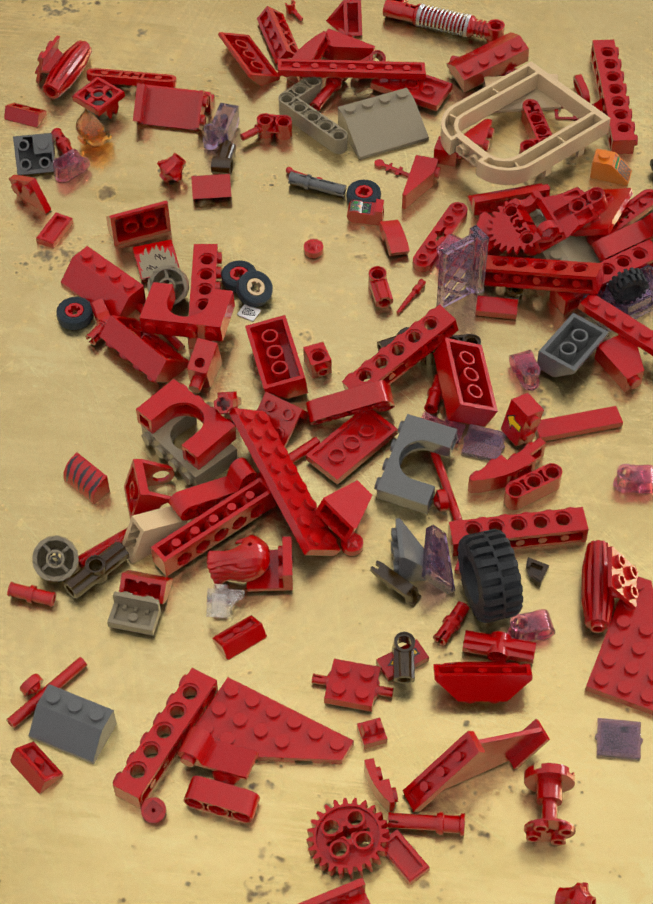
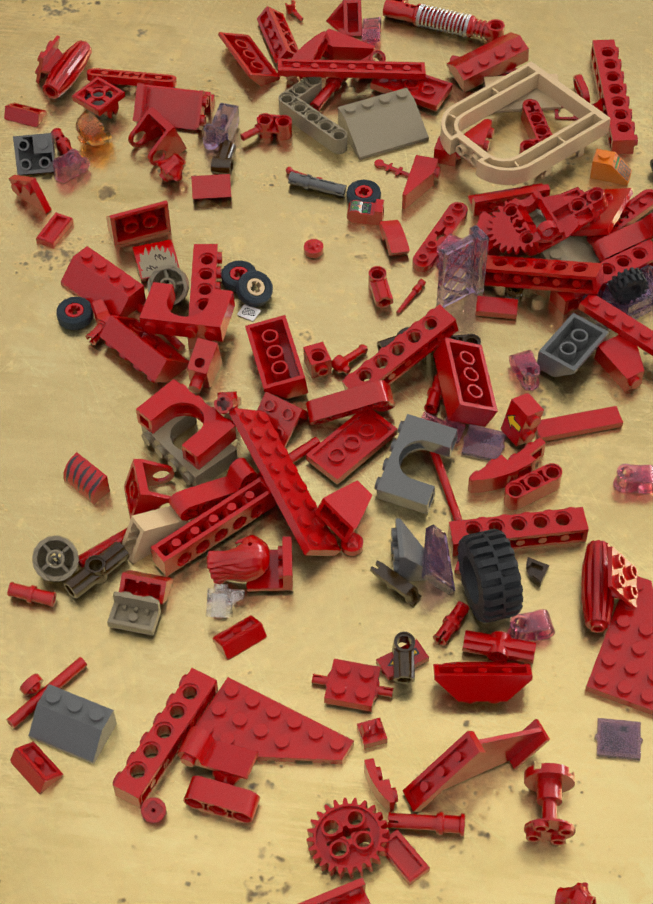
red tile [433,489,449,512] -> none
none -> red hose [128,107,187,166]
none -> red piece [332,344,368,374]
none -> clear pink slope [362,17,382,45]

